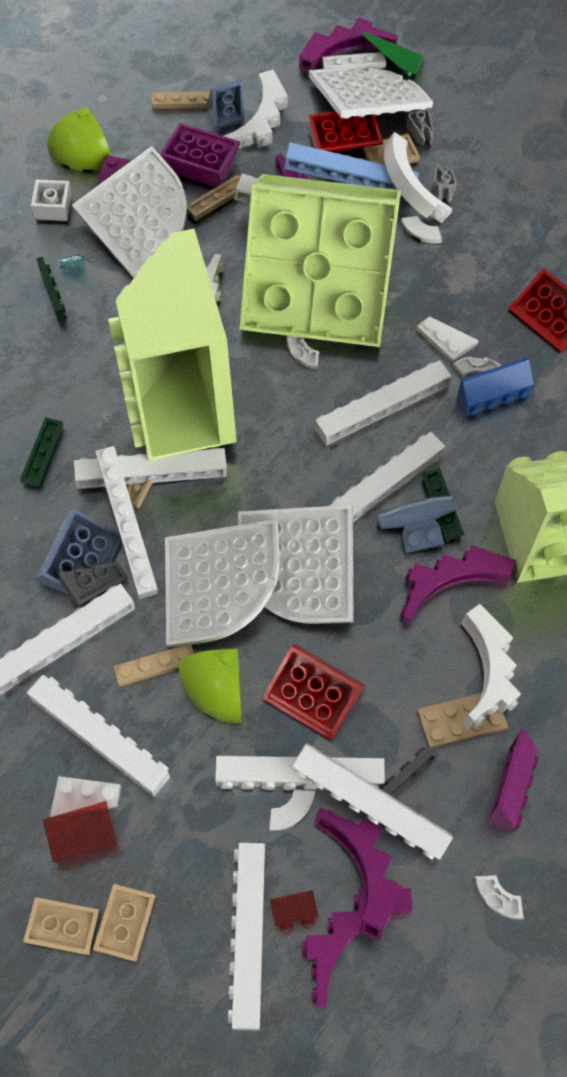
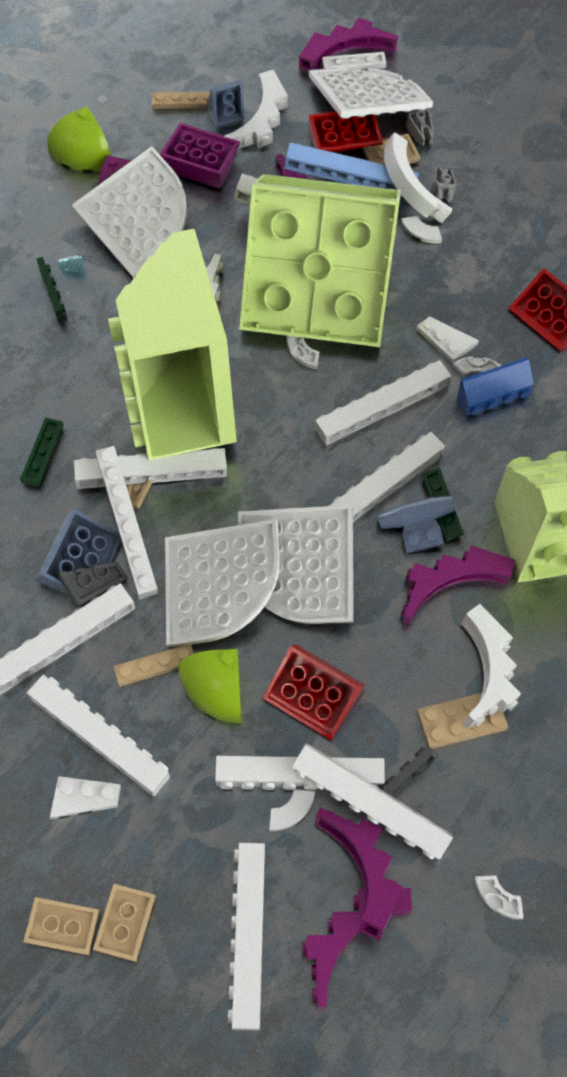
white brick [31,180,72,221] -> none
clear red brick [43,801,118,862] -> none
tan plate [187,175,240,221] -> none
clear red brick [270,890,319,932] -> none
green wedge [363,32,425,76] -> none
magenta slope [488,729,539,832] -> none

